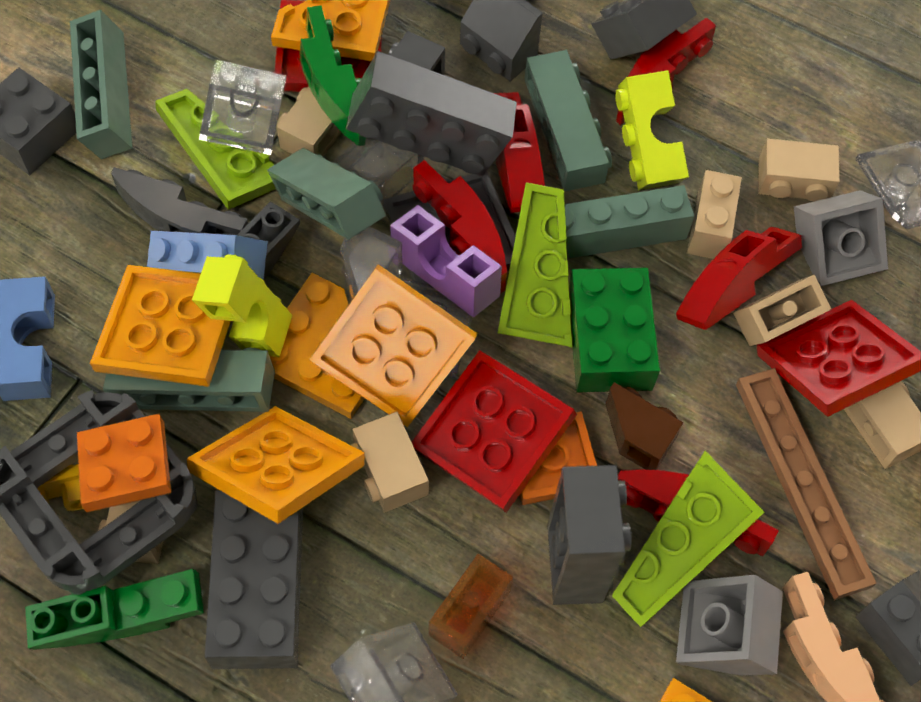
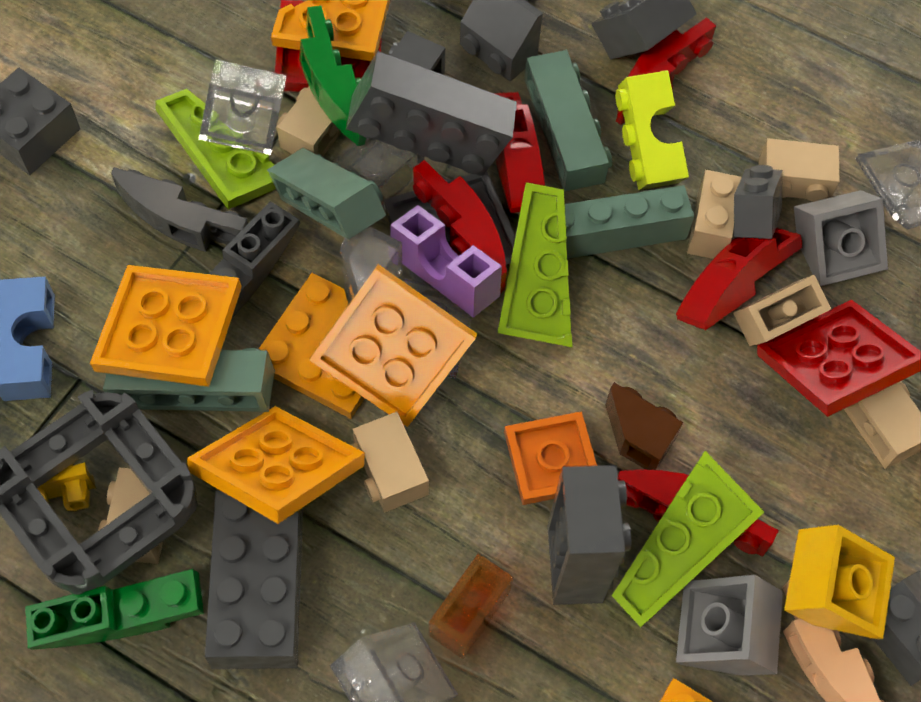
sand green brick [70,10,132,159] -> none
orange plate [77,413,171,513] -> none
medium blue arch [147,231,268,280] -> none
neon yellow arch [192,254,293,357] -> none
red plate [412,350,577,513] -> none
green brick [569,268,660,393] -> none
medium nougat plate [736,368,877,600] -> none
none -> dark grey brick [734,165,783,239]
none -> yellow slope [784,525,895,639]

